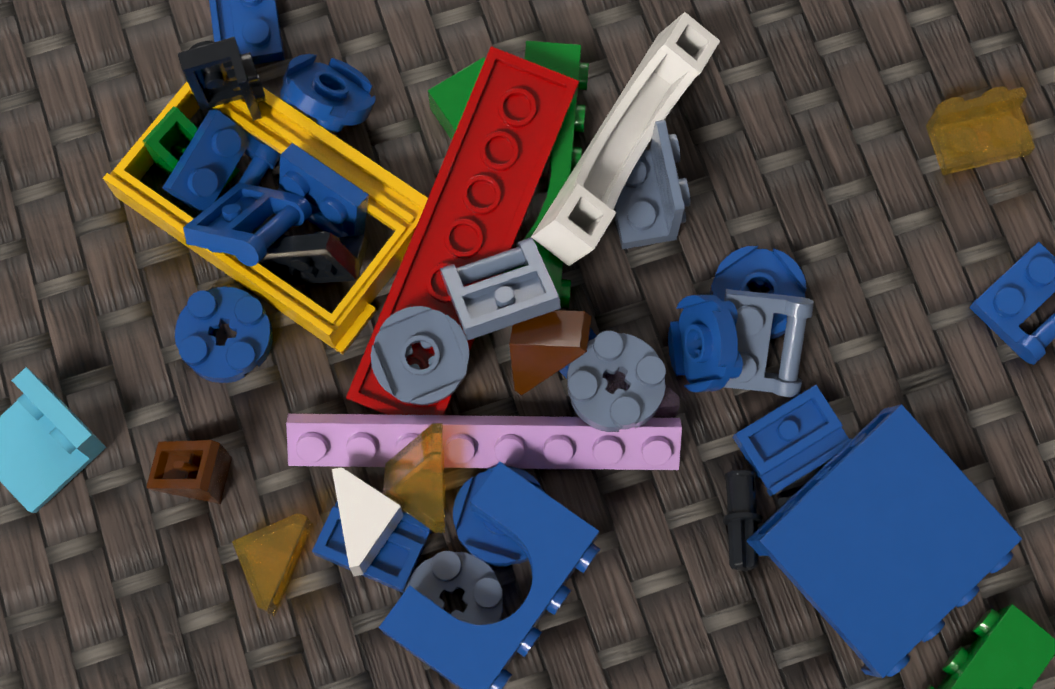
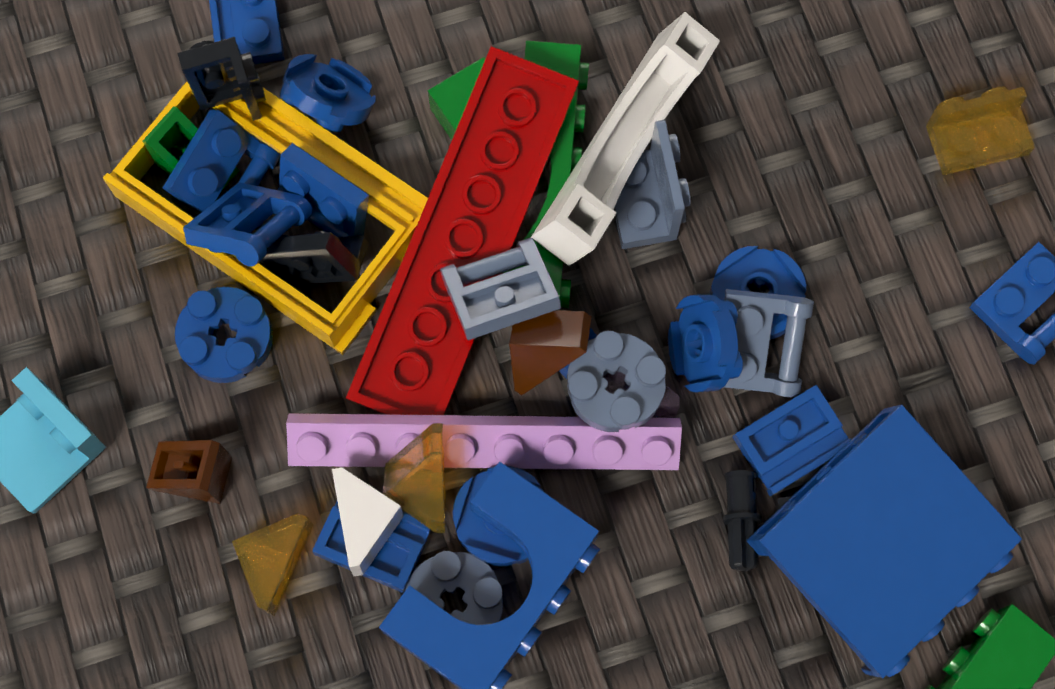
sand blue plate [371,306,470,405] -> none

